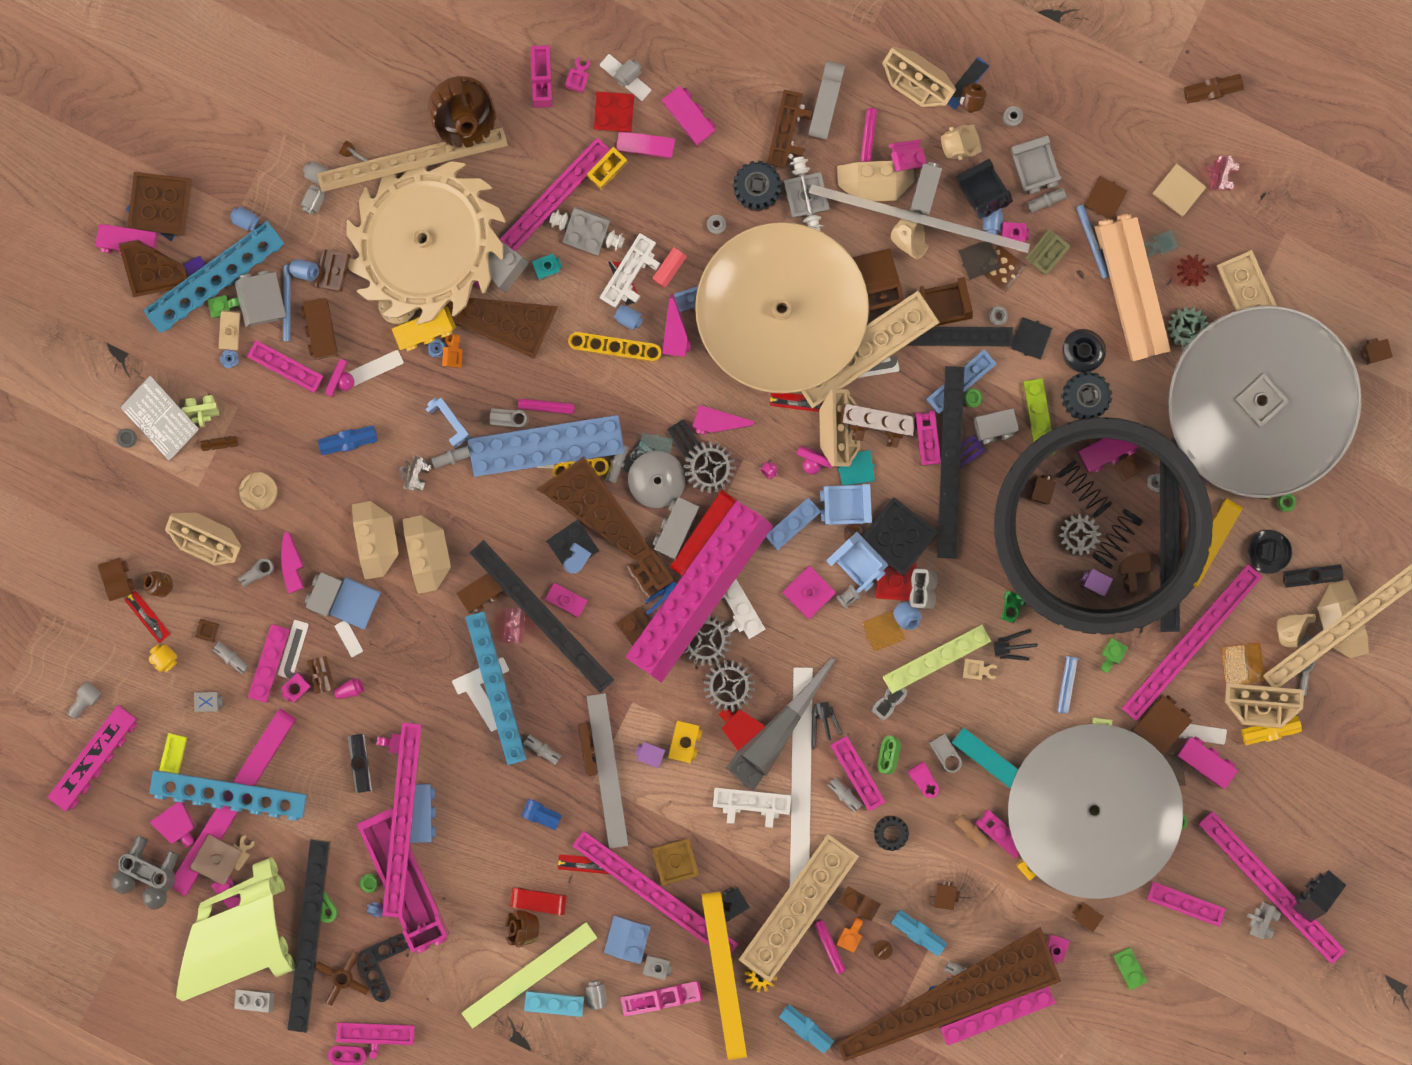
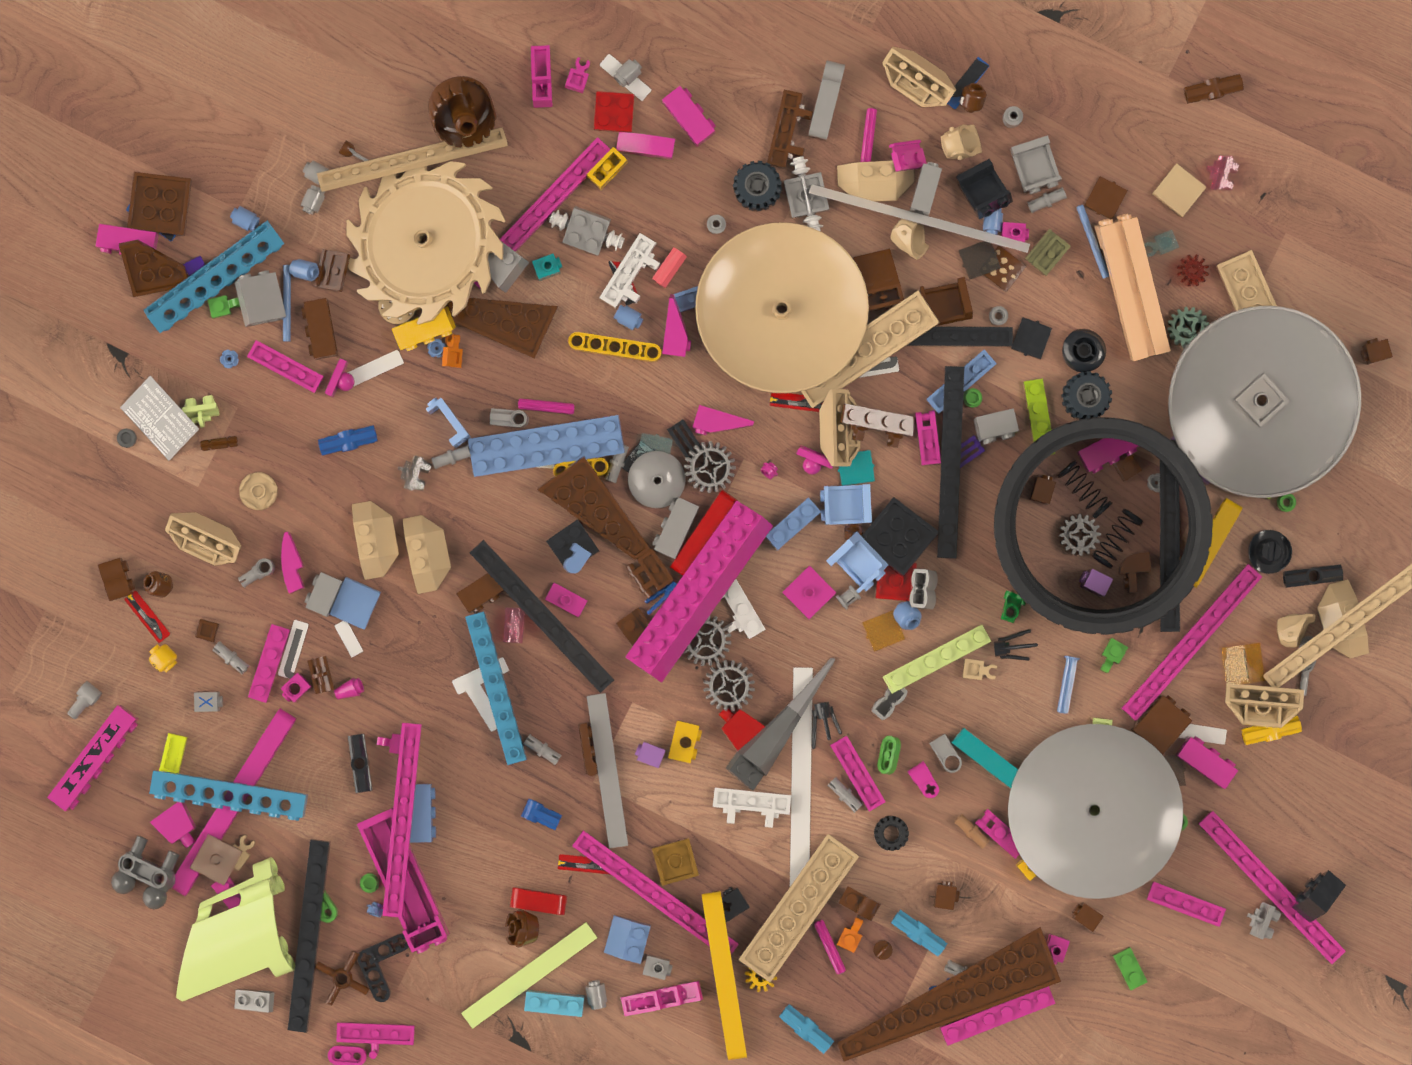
tan plate [219,310,241,350] -> none

